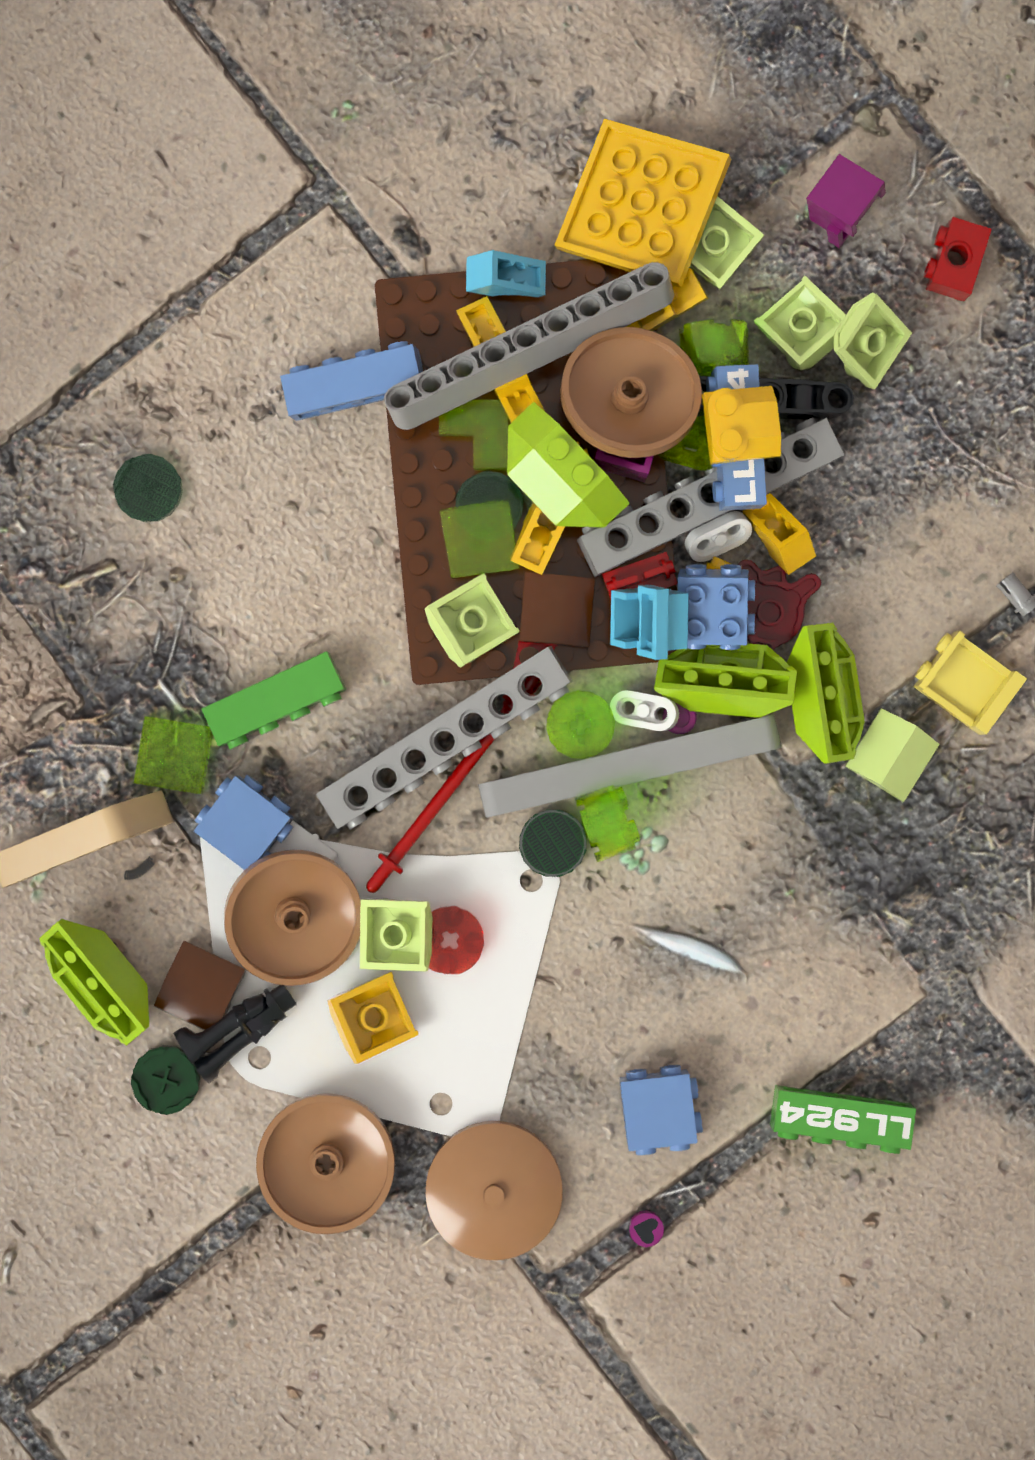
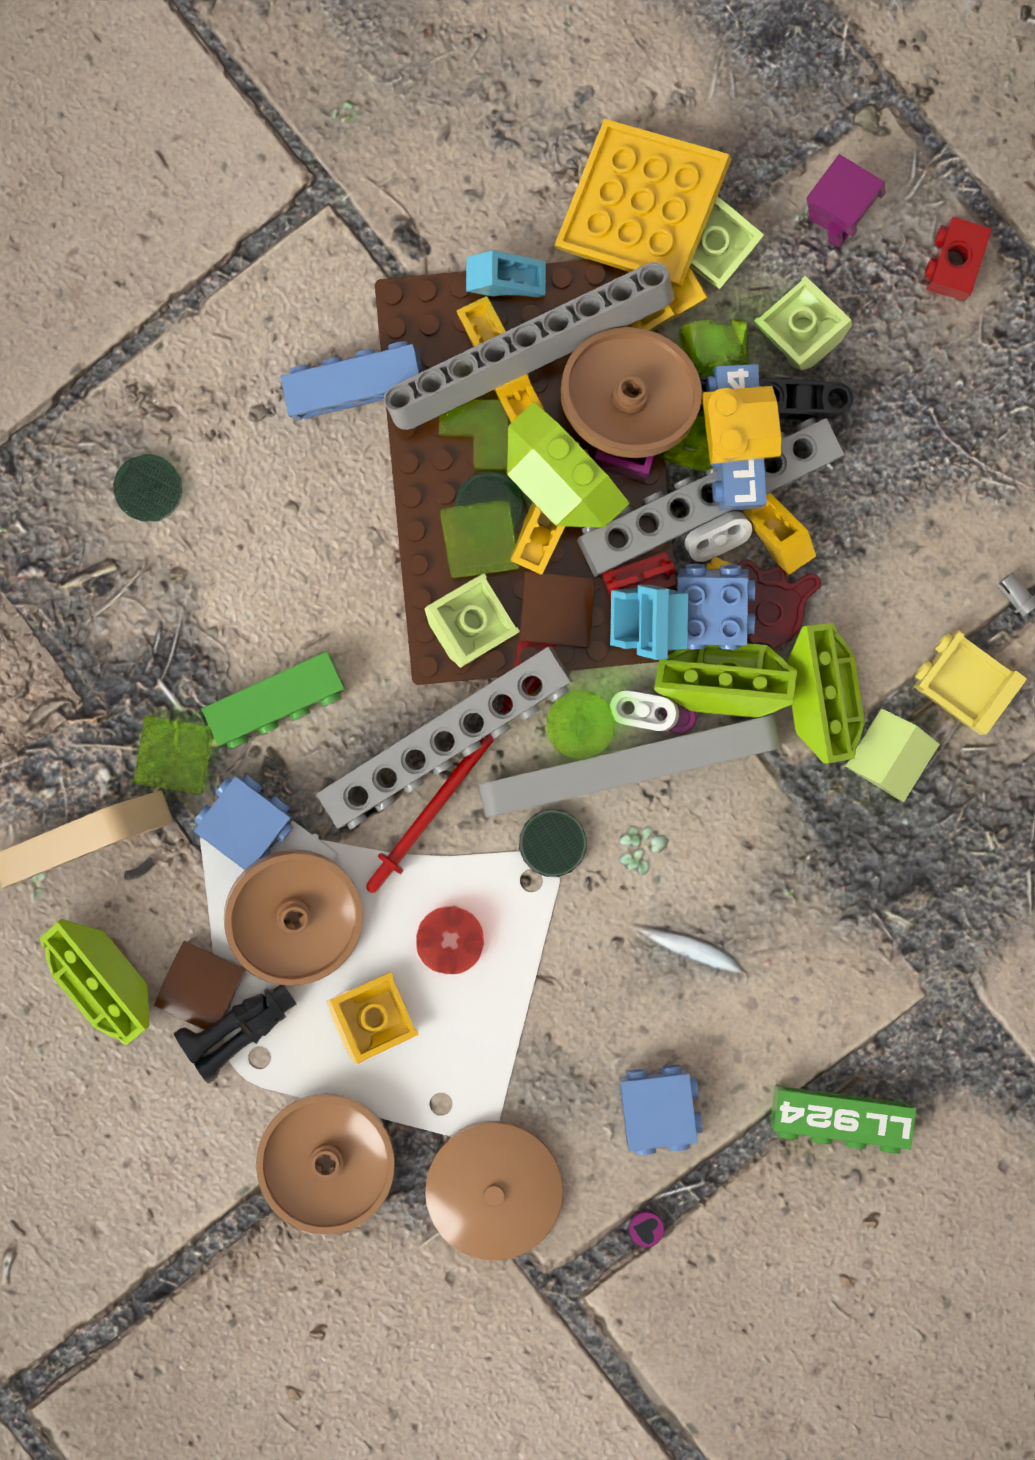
dark green tile [131,1045,201,1115] -> none
yellowish green slope [360,898,433,972] -> none
clear neon green brick [574,784,640,862] -> none
yellowish green slope [834,293,912,390] -> none

